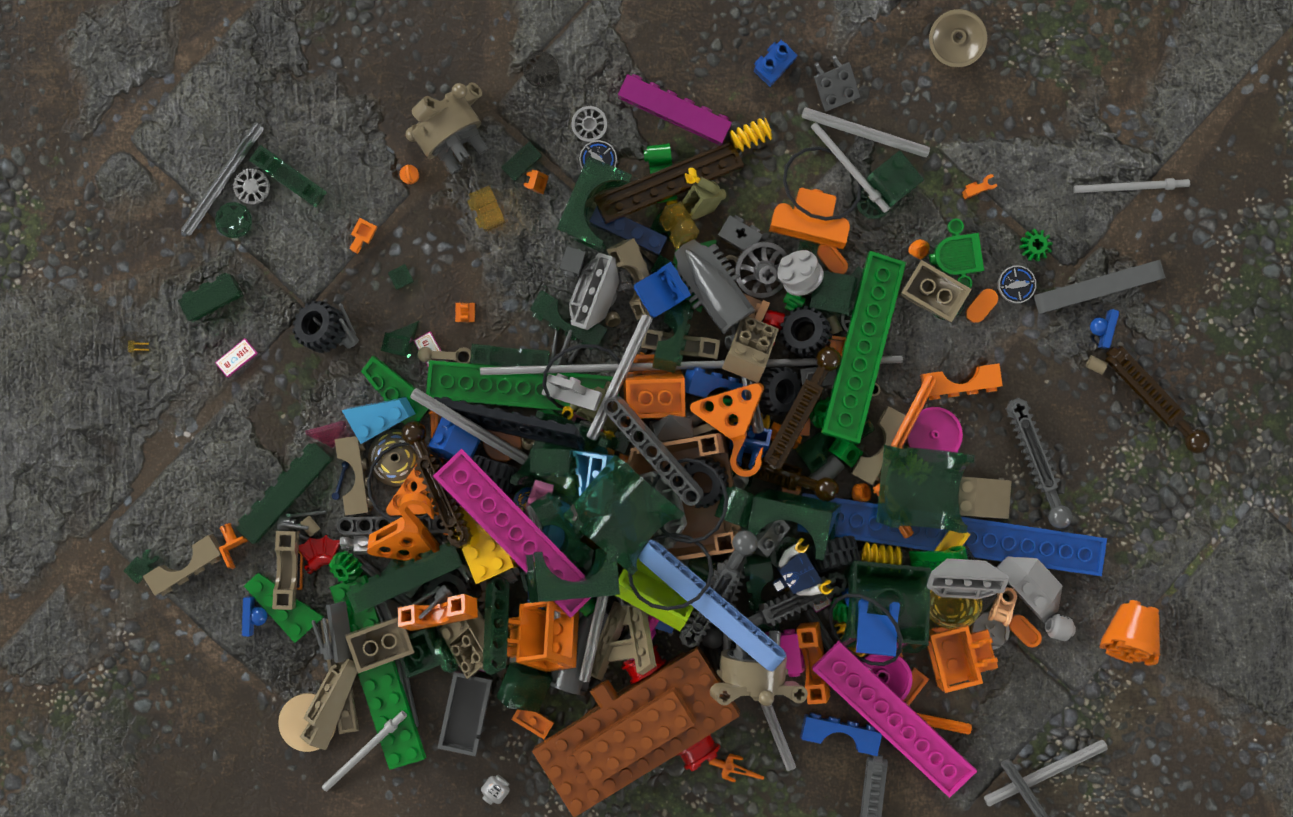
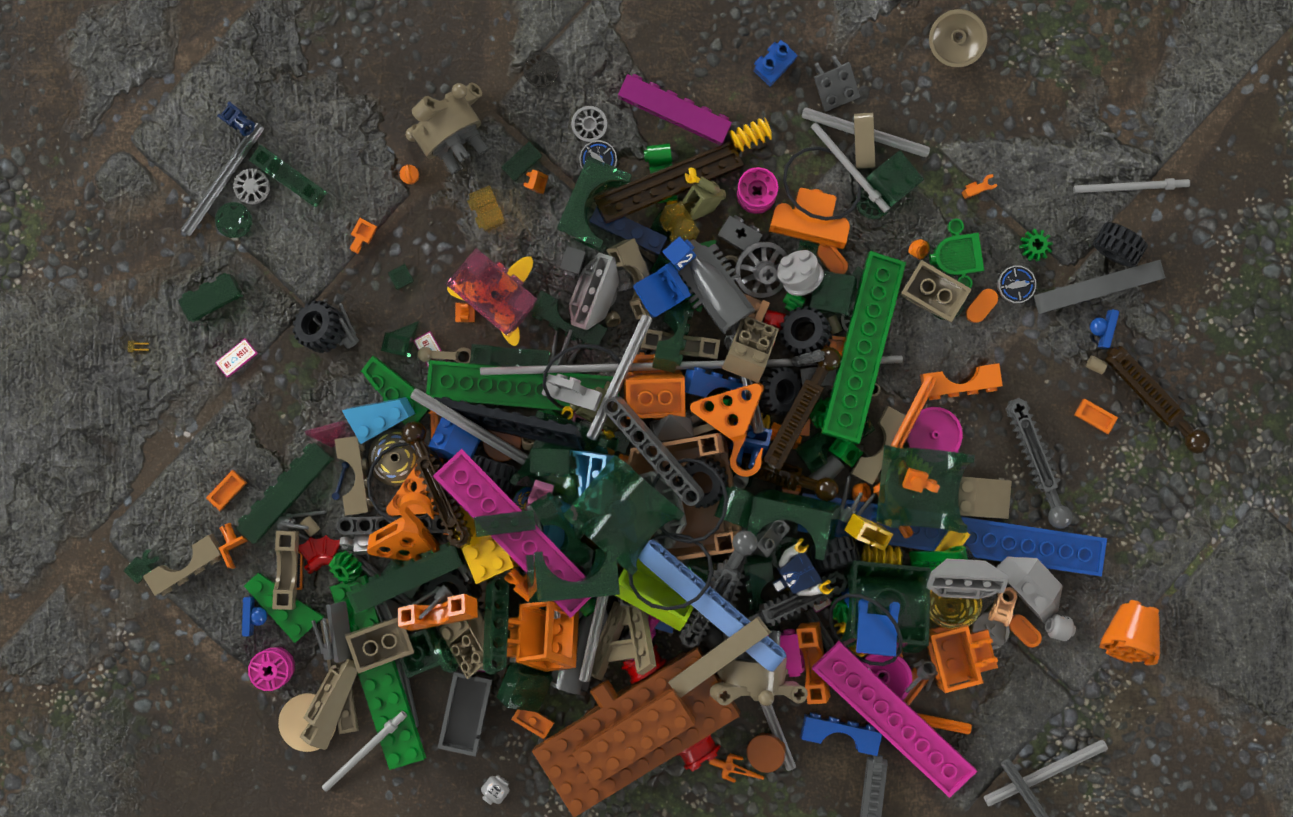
none -> orange tile [206,470,247,511]
none -> dark blue connector [217,101,255,136]
none -> dark pink wheel [248,647,295,691]
none -> clear pink brick [445,248,537,346]
none -> clear green tile [474,510,536,537]
none -> orange plate [504,568,540,602]
none -> blue brick [662,236,697,271]
none -> dark tan tile [668,616,771,698]
none -> dark pink wheel [737,167,778,214]
none -> dark orange tile [747,732,786,773]
none -> dark grey axle [792,350,825,367]
none -> dark grey plant [838,476,876,524]
none -> yellow piece [844,513,893,551]
none -> dark tan beam [854,113,875,169]
none -> orange plate [902,468,940,493]
none -> dark grey plant [905,659,938,693]
none -> orange tile [1074,399,1118,434]
none -> black tyre [1093,222,1148,267]

